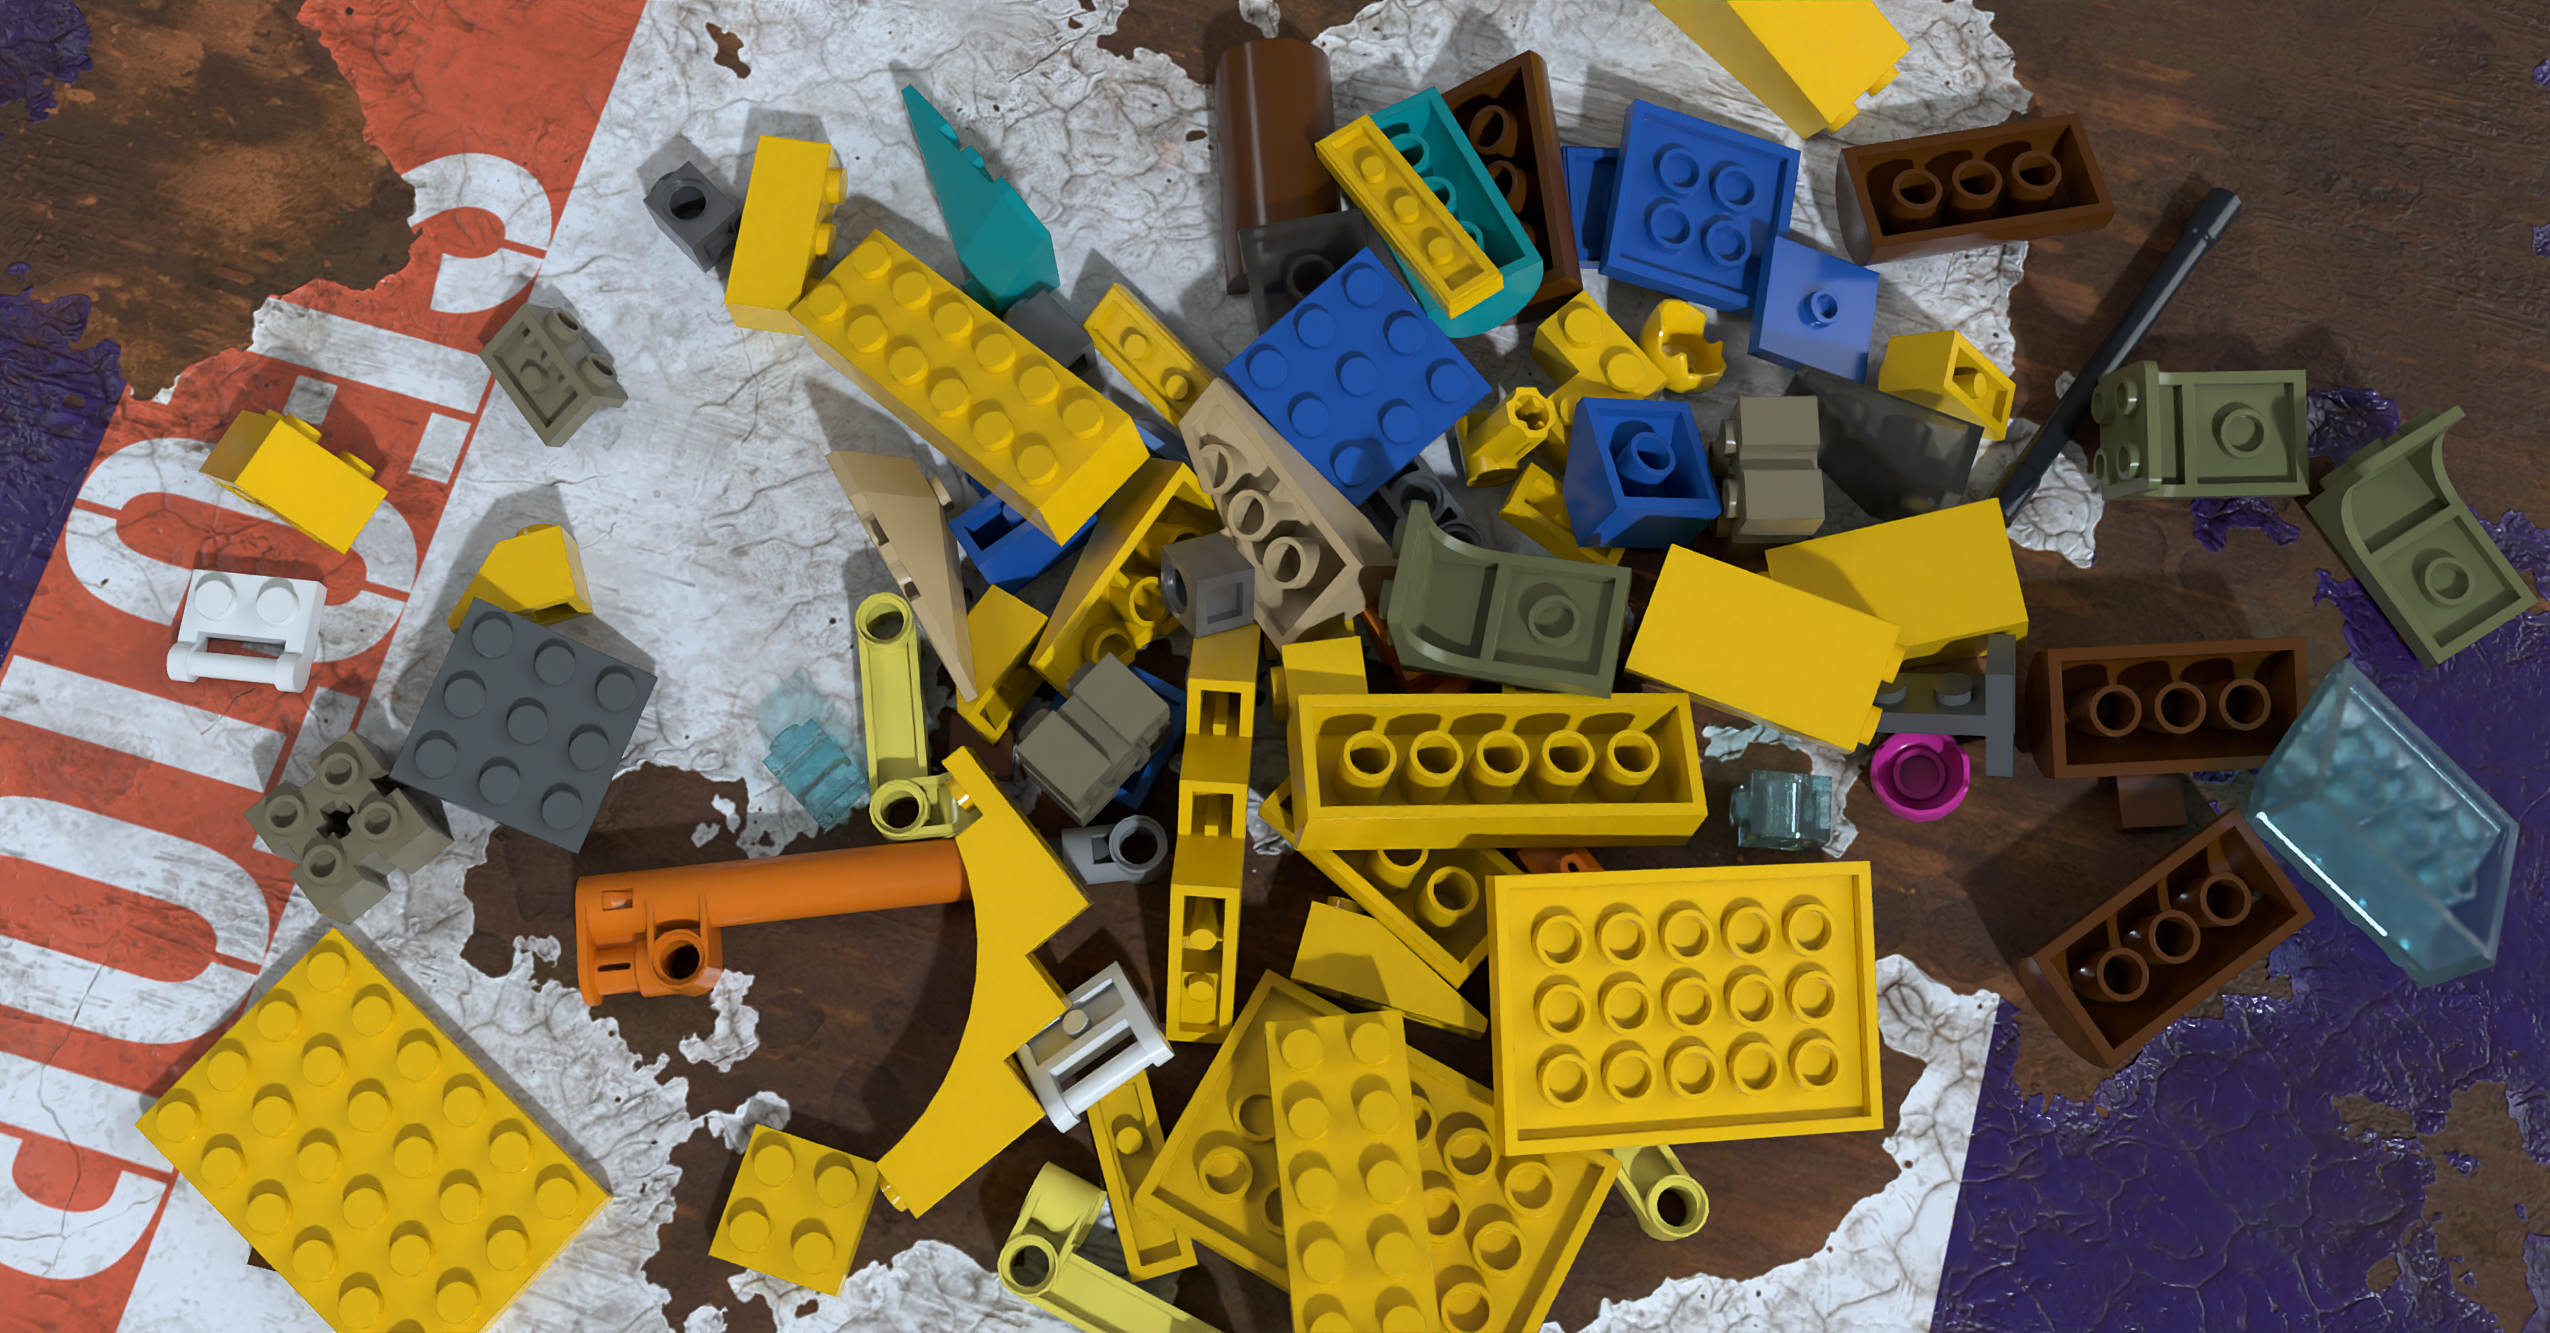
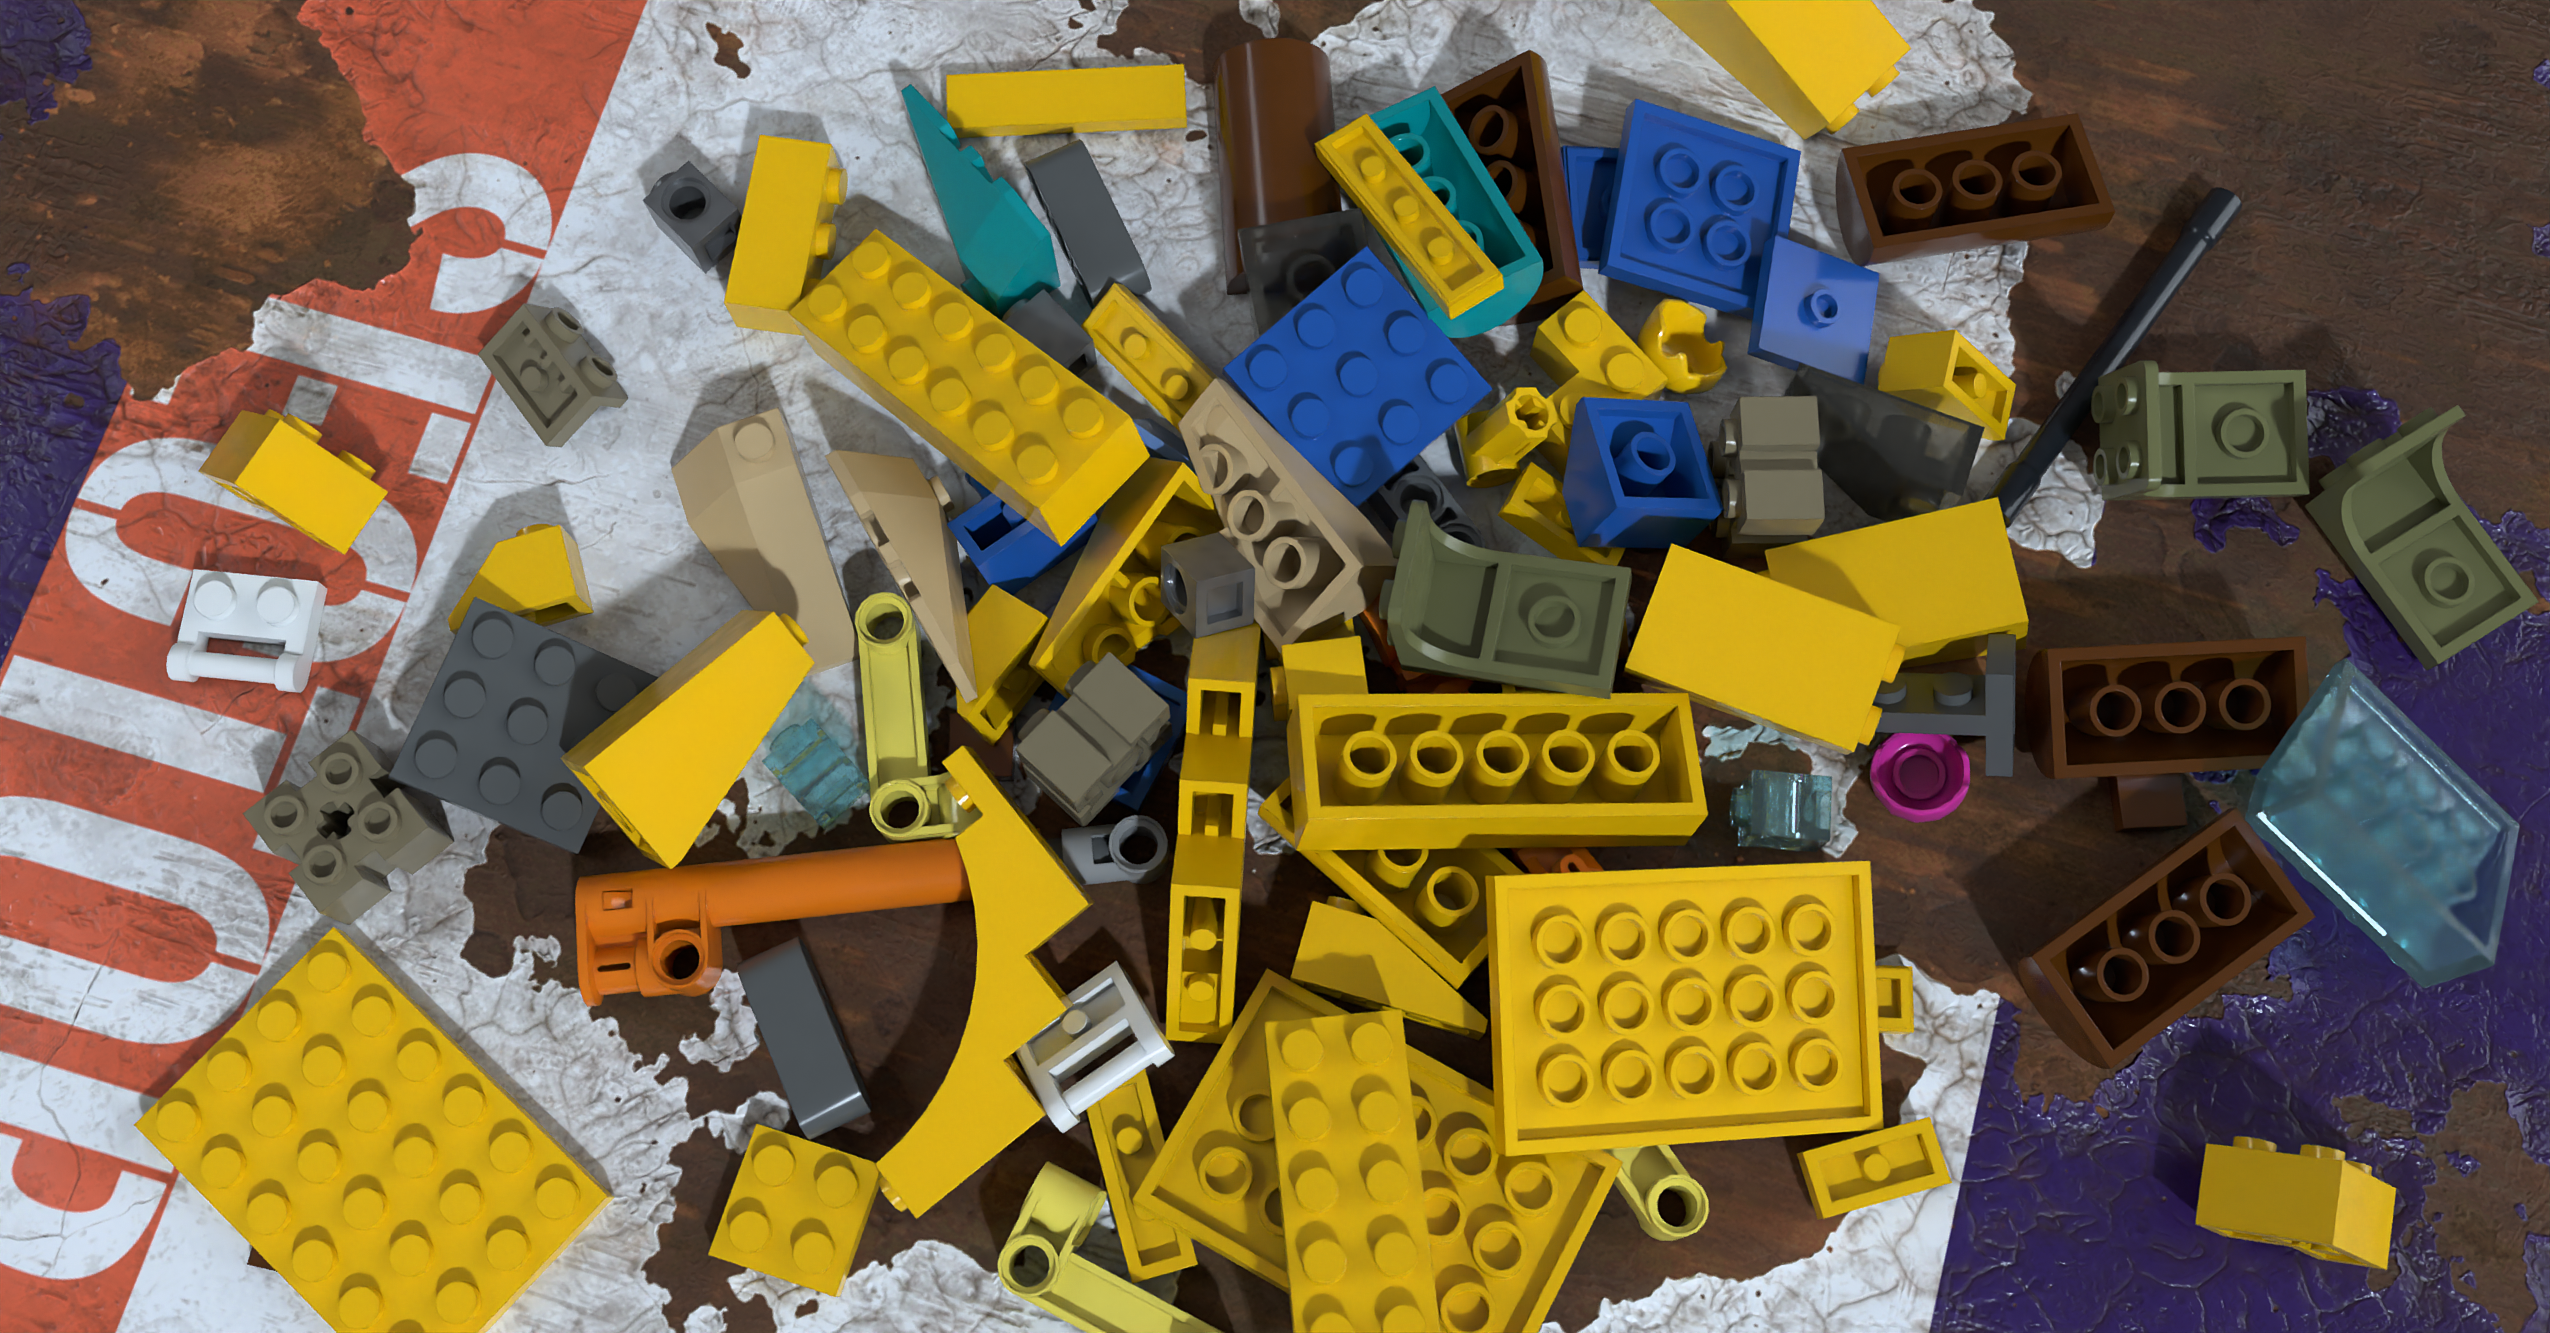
none -> yellow slope [560,610,815,869]
none -> tan wedge [671,407,860,677]
none -> dark grey beam [736,936,873,1140]
none -> yellow tile [946,64,1187,138]
none -> dark grey beam [1024,139,1152,310]
none -> yellow plate [1797,1117,1952,1220]
none -> yellow tile [1875,965,1914,1034]
none -> yellow brick [2195,1136,2396,1270]

